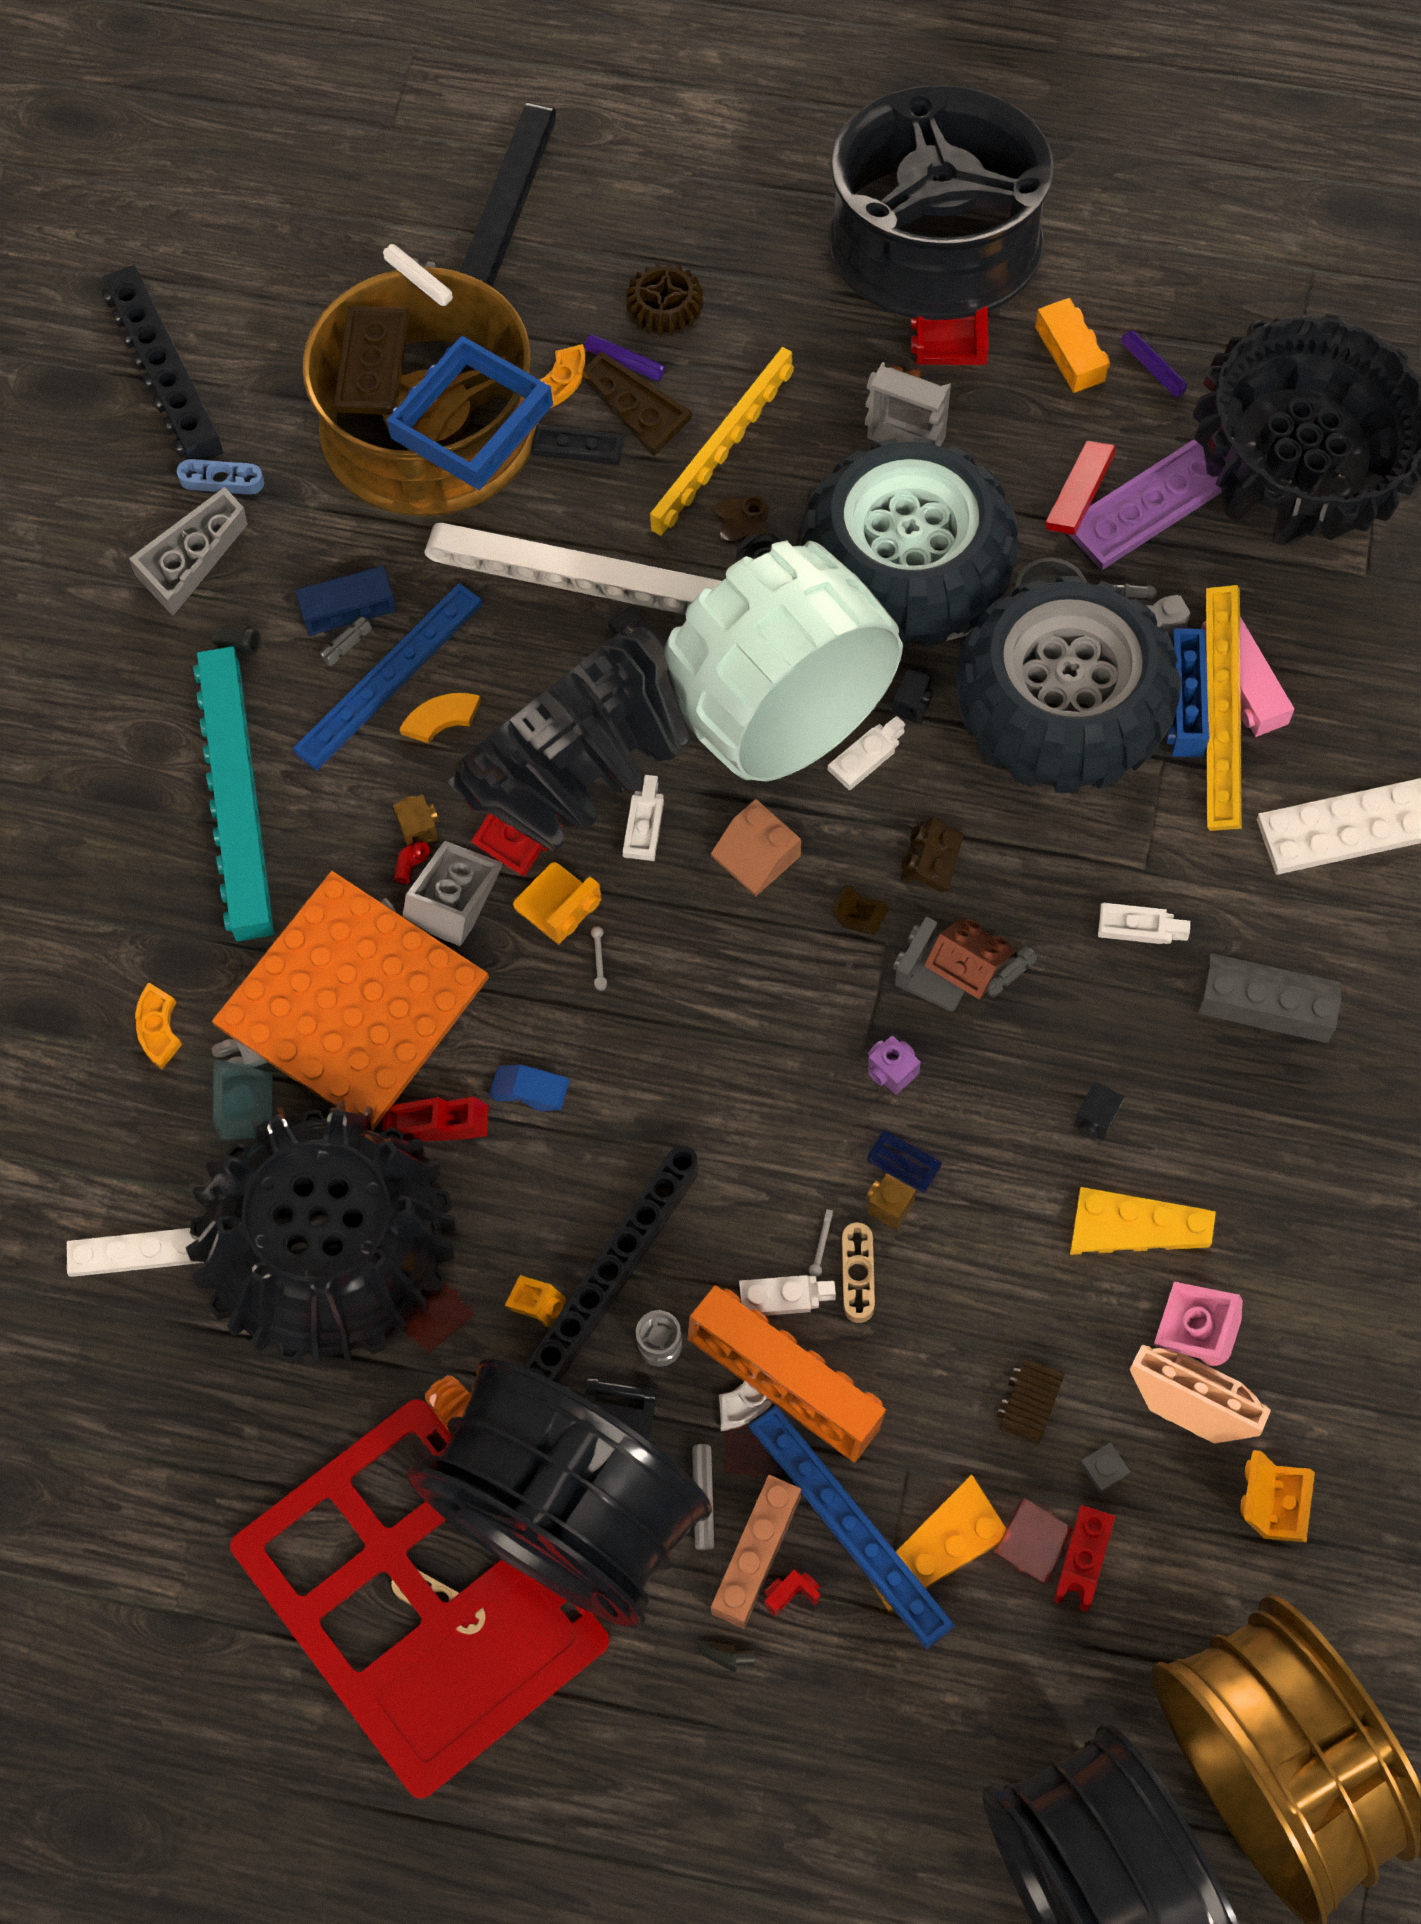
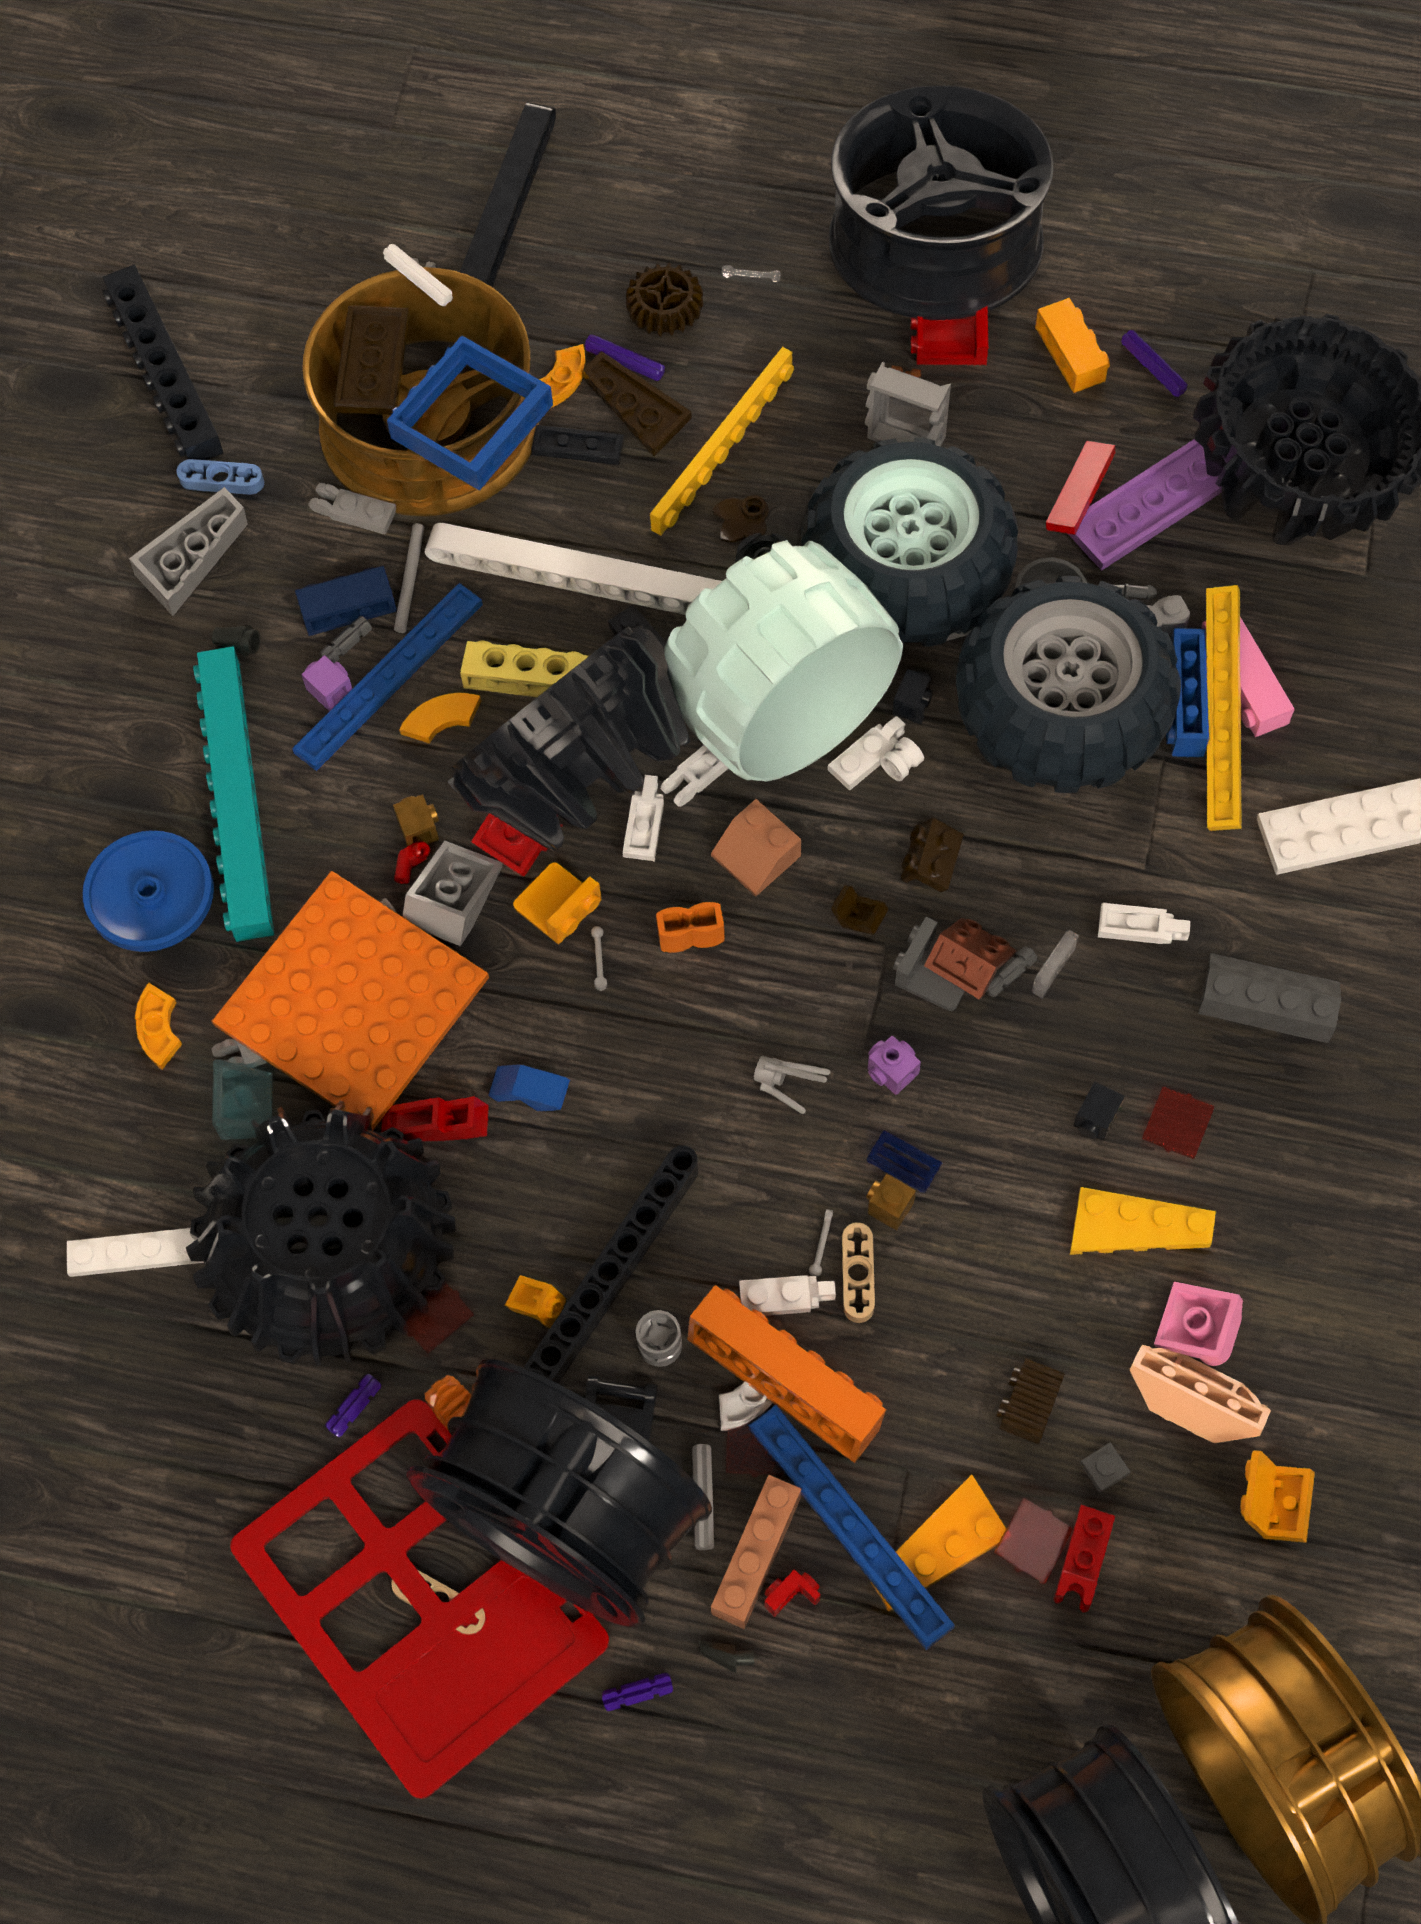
none -> blue dish [83,831,214,952]
none -> medium lavender brick [301,655,352,711]
none -> light grey hinge [308,483,396,535]
none -> dark purple axle [325,1374,381,1437]
none -> light grey bar [394,523,425,633]
none -> light yellow brick [460,640,589,697]
none -> dark purple axle [602,1673,673,1711]
none -> orange brick [656,902,725,953]
none -> white hinge [660,745,728,807]
none -> clear hinge [722,265,781,282]
none -> light grey plant [754,1056,831,1114]
none -> white wheel [880,737,924,781]
none -> clear tile [1032,930,1079,998]
none -> clear red piece [1142,1087,1214,1159]

